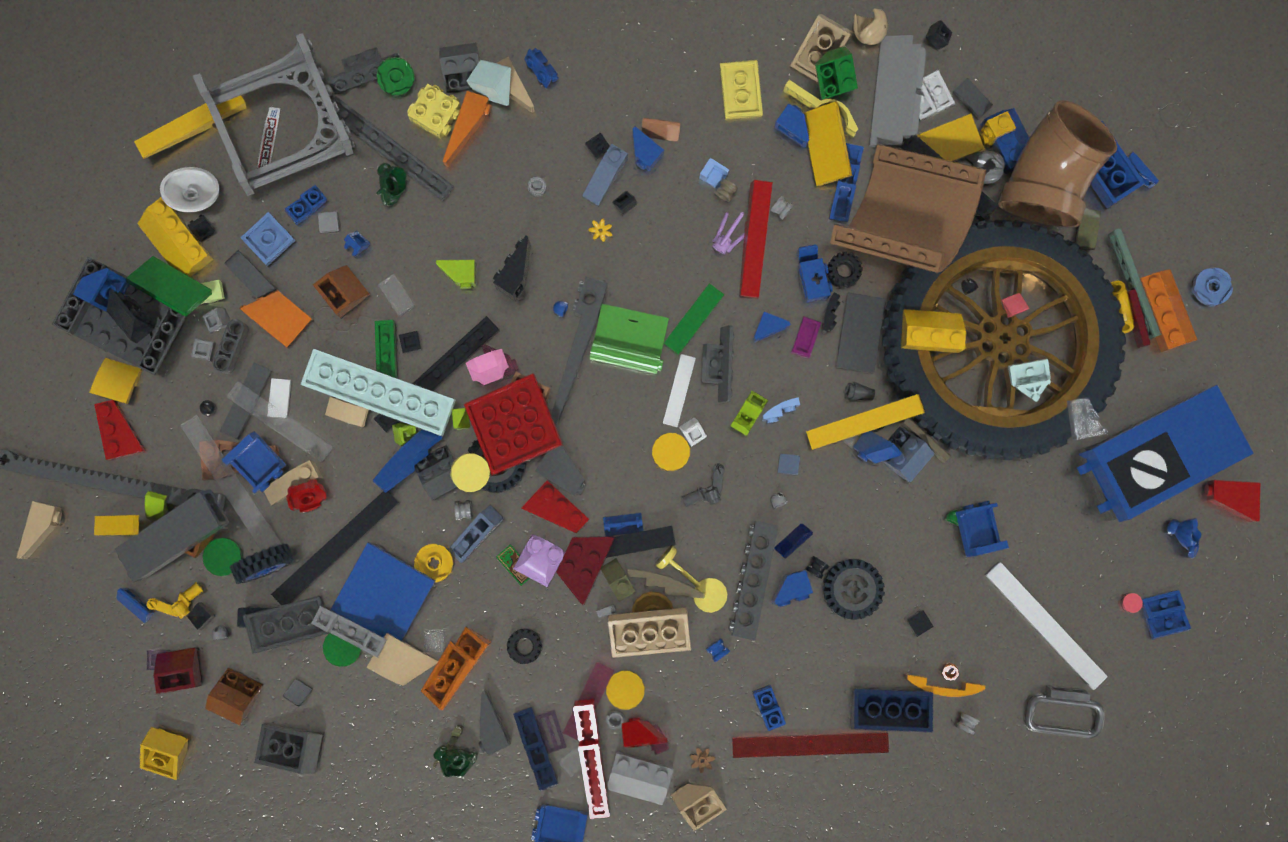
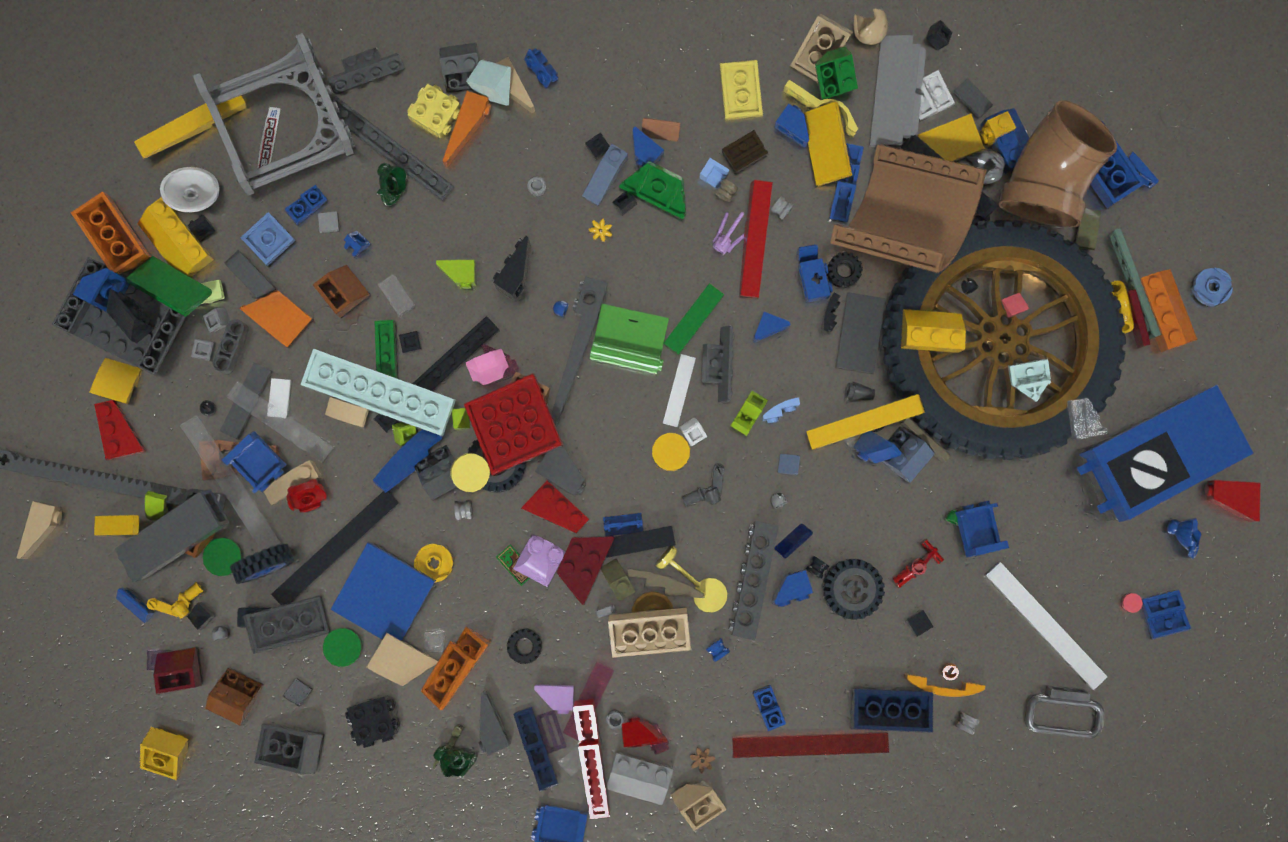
light grey slope [311,606,387,658] -> none
green tile [376,57,414,95] -> none
sand blue slope [448,505,504,563] -> none
yellow tile [606,670,644,709] -> none
magenta tile [791,316,822,359] -> none
none -> orange slope [71,191,151,274]
none -> black brick [345,695,399,748]
none -> lavender slope [534,684,574,714]
none -> green wing [619,161,686,219]
none -> dark brown plate [722,130,768,173]
none -> red pin [893,539,944,588]

